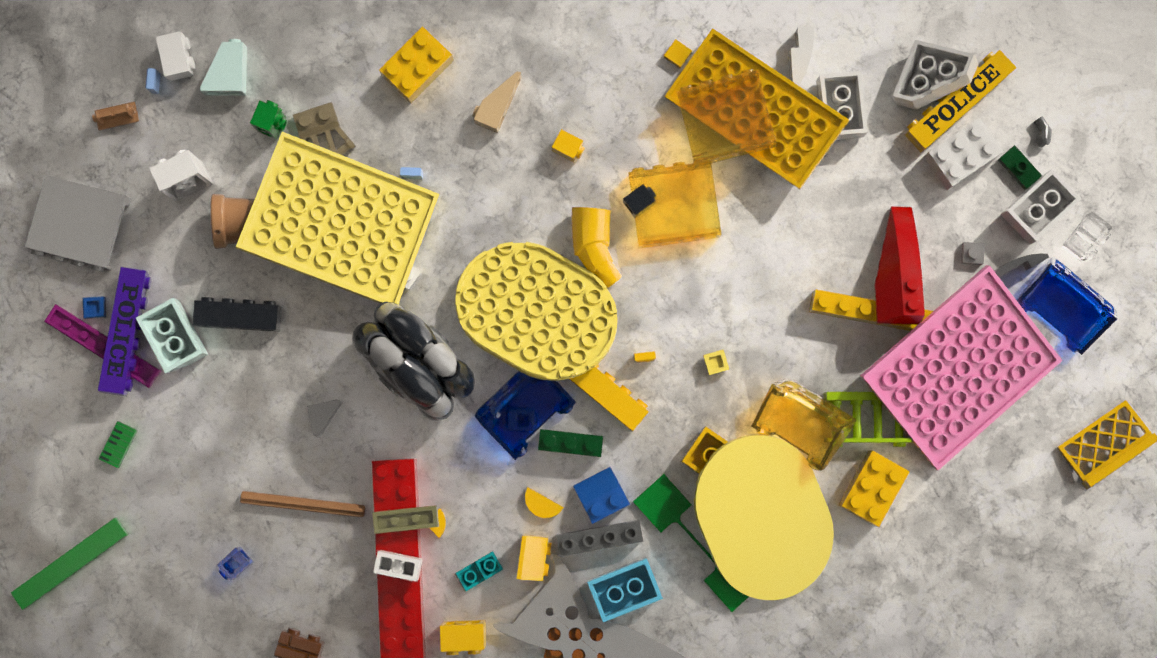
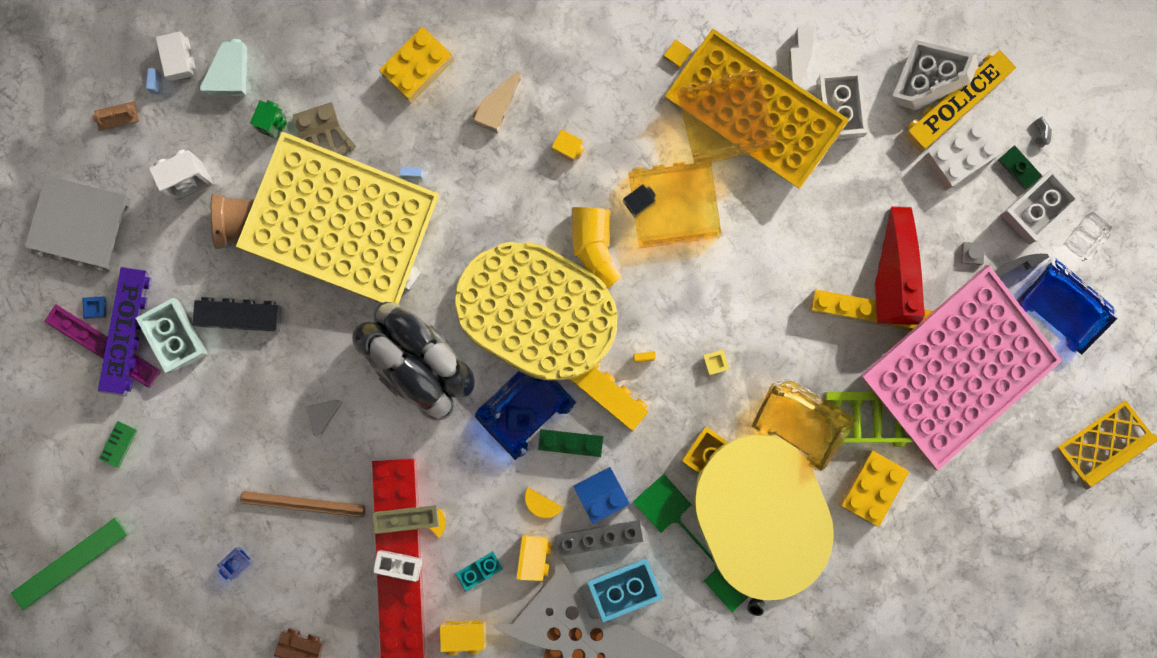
none -> black hinge [747,598,765,616]

